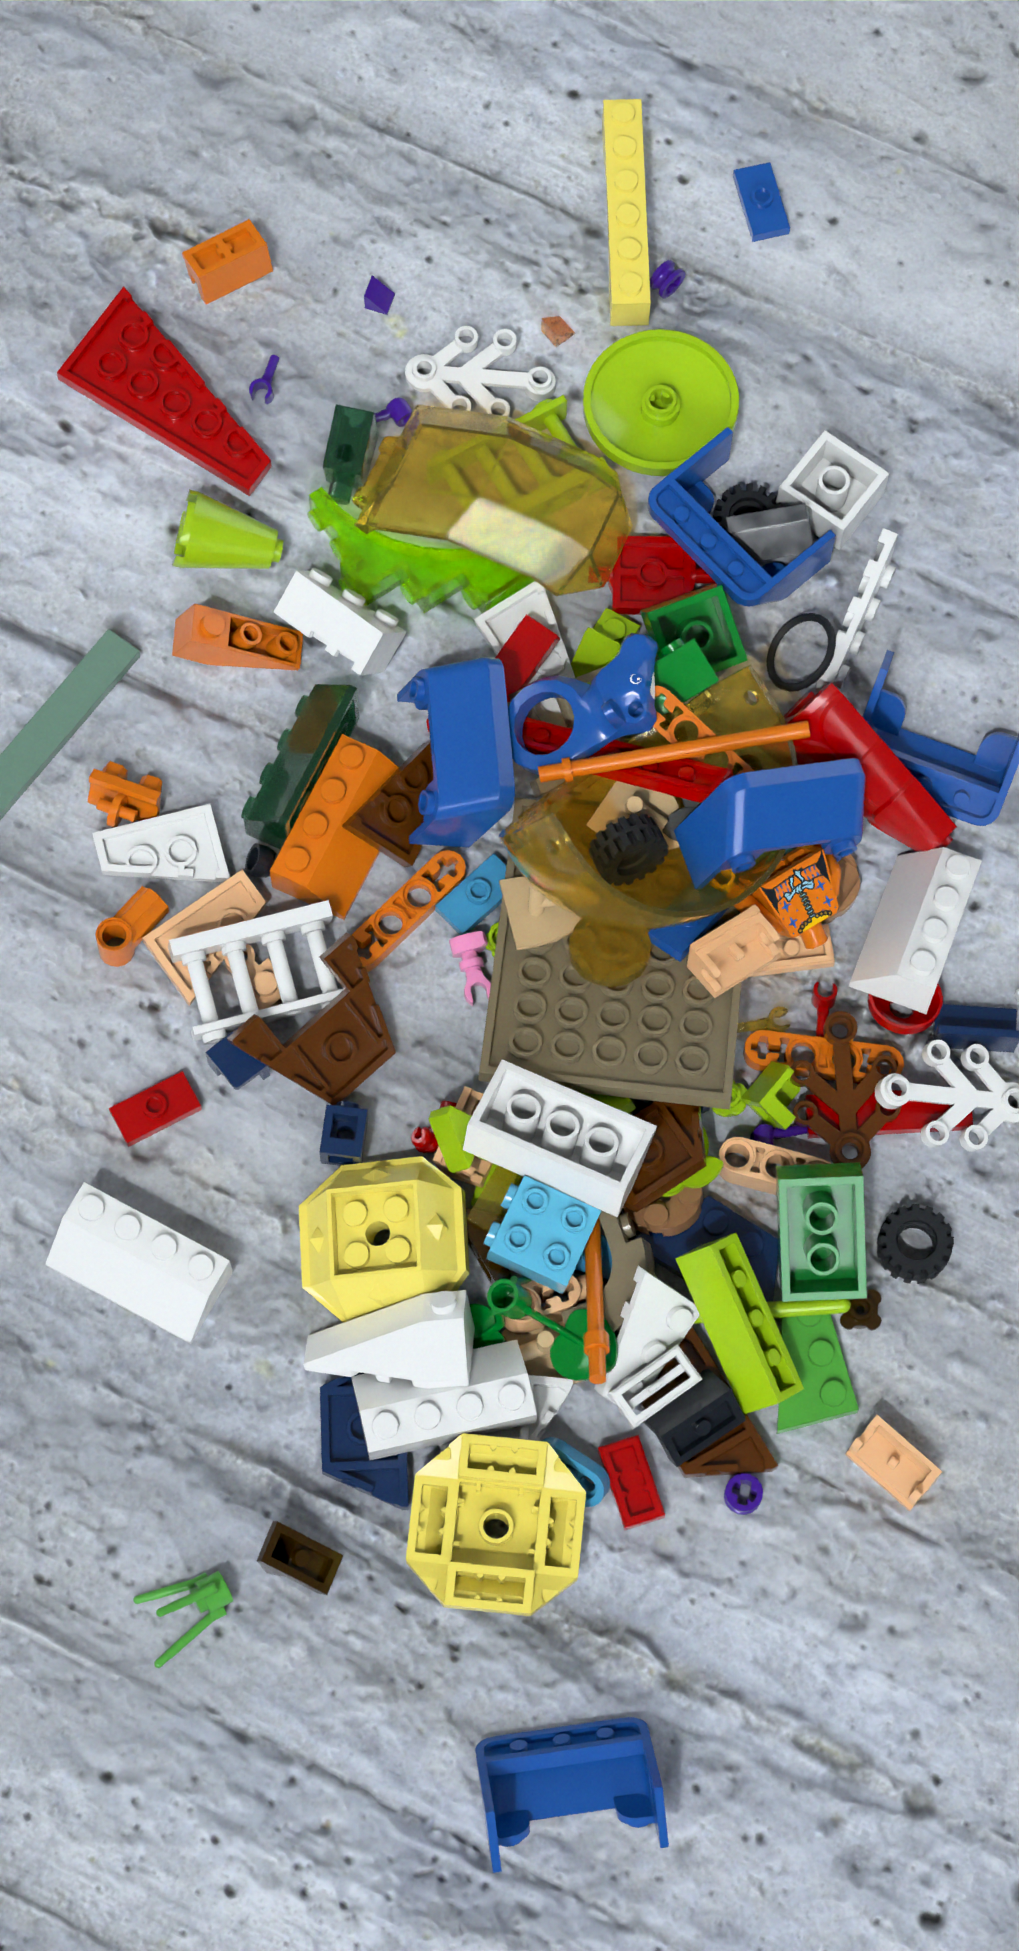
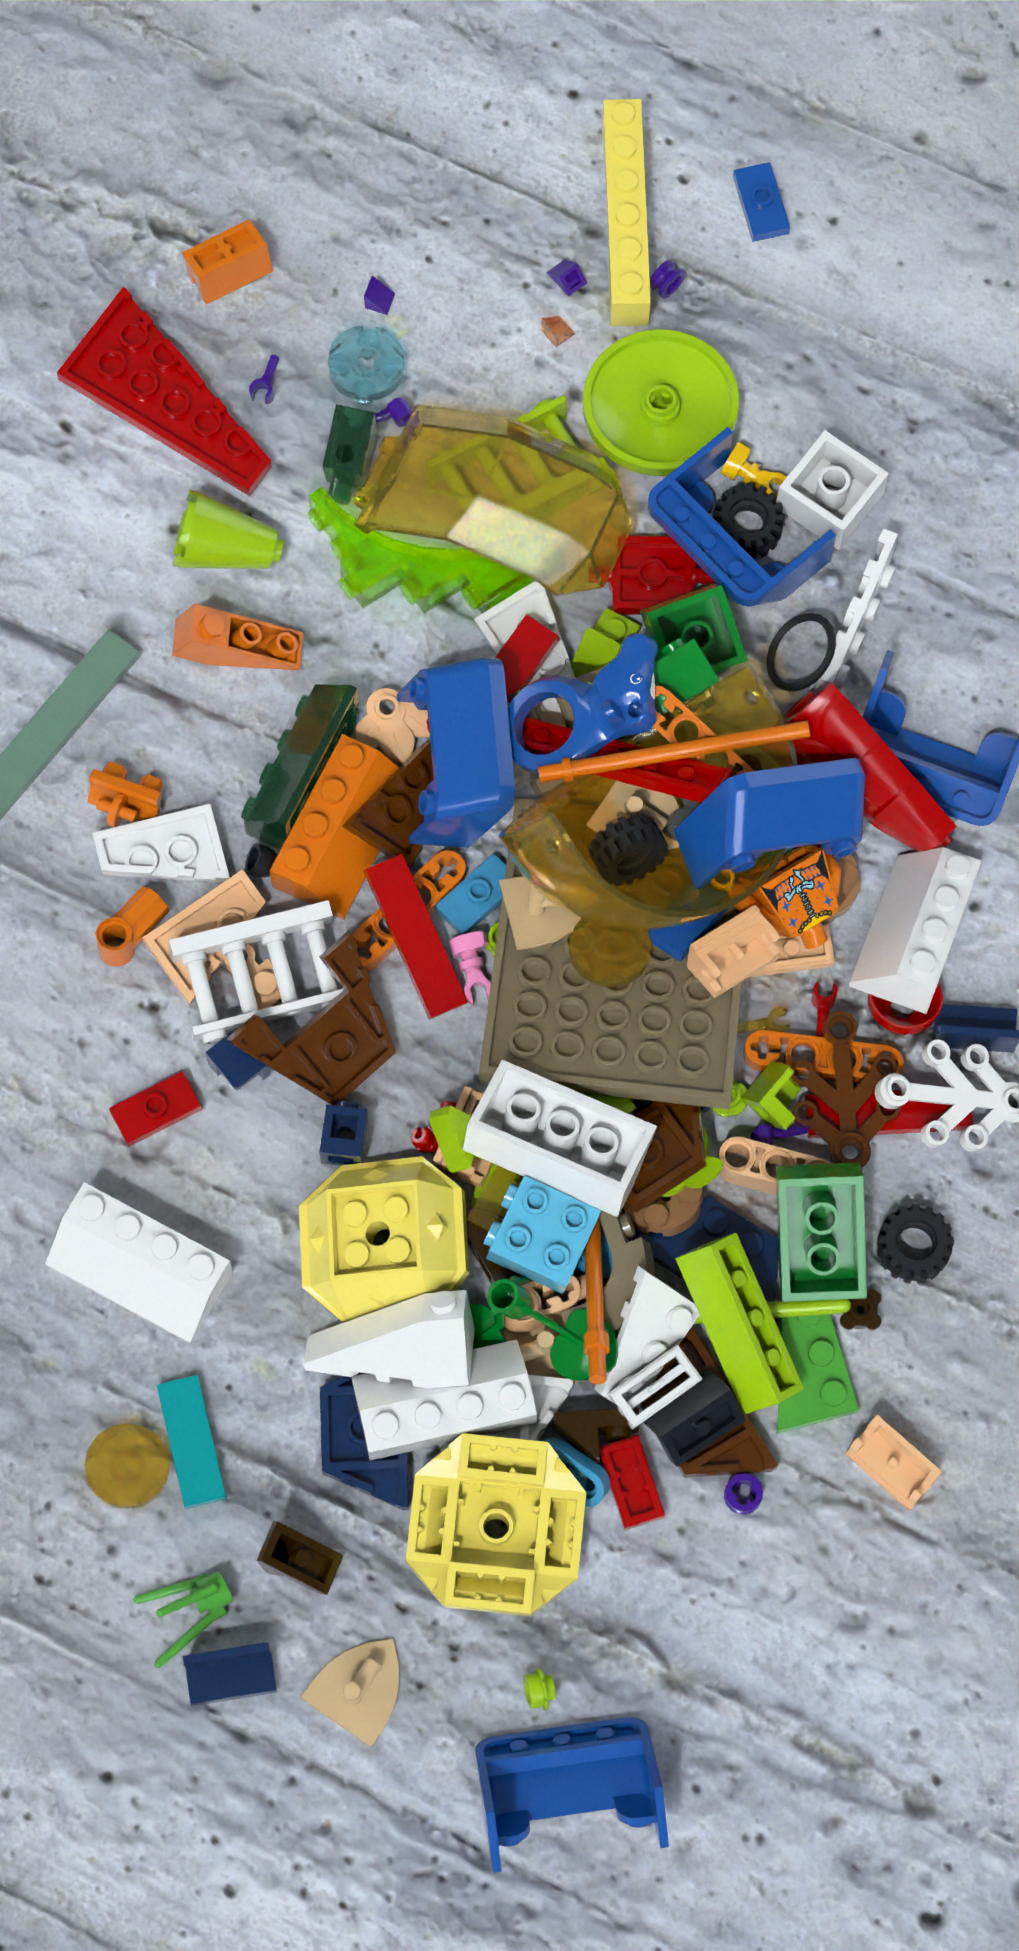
white wedge [274,568,406,675] -> none
white plant [405,326,556,426] -> none
panel [726,503,813,562] -> none
none -> clear yellow tile [84,1423,170,1509]
none -> teal tile [156,1375,227,1510]
none -> dark blue panel [182,1642,277,1706]
none -> tan shield [300,1639,399,1748]
none -> clear light blue plate [328,326,405,405]
none -> light nougat plate [355,688,430,765]
none -> red tile [363,854,468,1020]
none -> lime plate [523,1668,556,1711]
none -> dark purple piece [546,259,587,296]
none -> dark brown slope [553,1407,640,1464]
none -> yellow piece [720,442,787,501]

